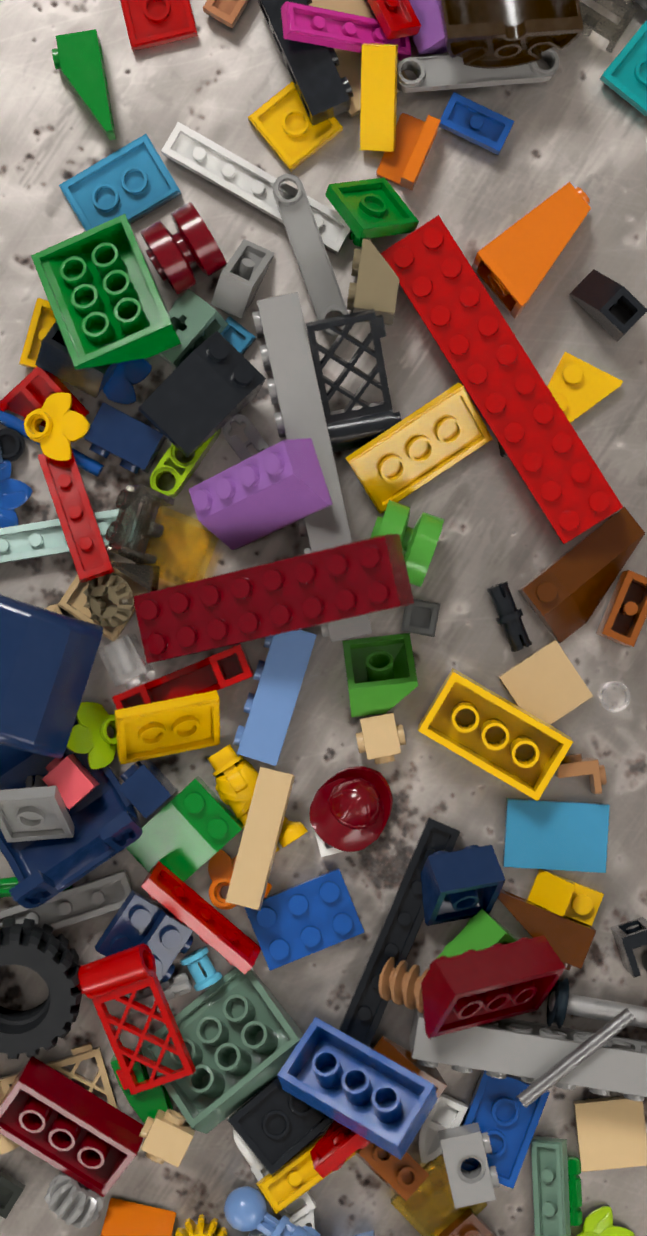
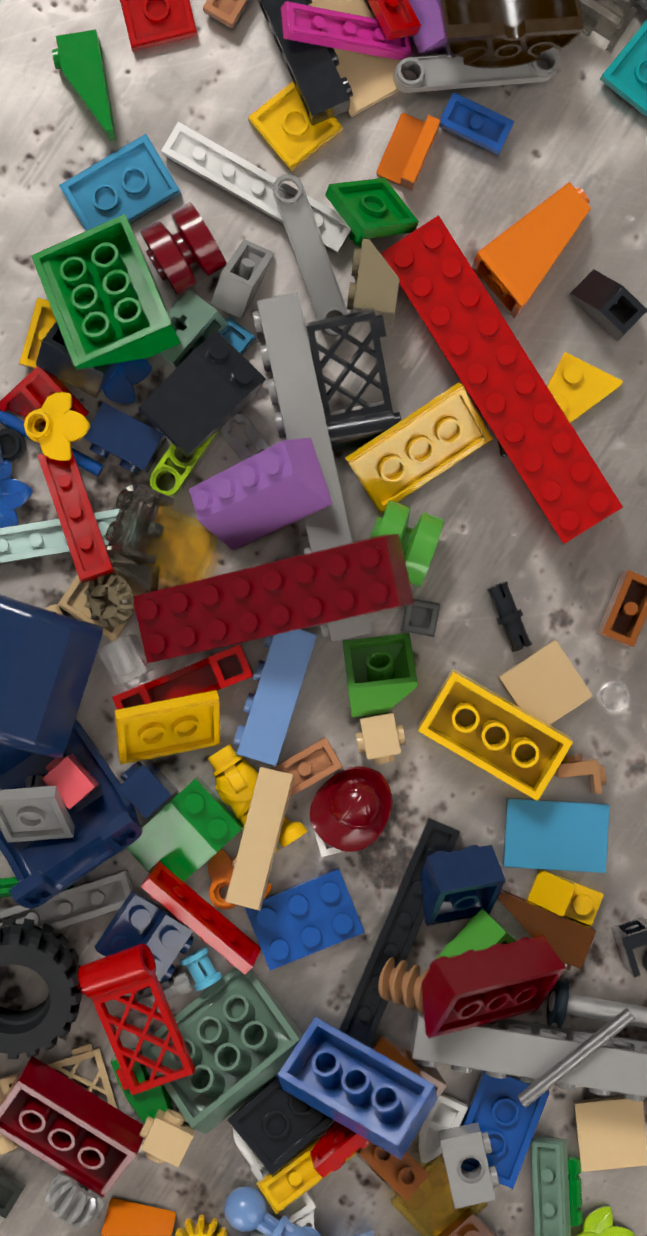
lime plate [66,702,117,769] -> none
yellow tile [360,43,398,152] -> none
reddish brown wedge [518,506,645,643] -> none
none -> nougat plate [270,737,343,797]

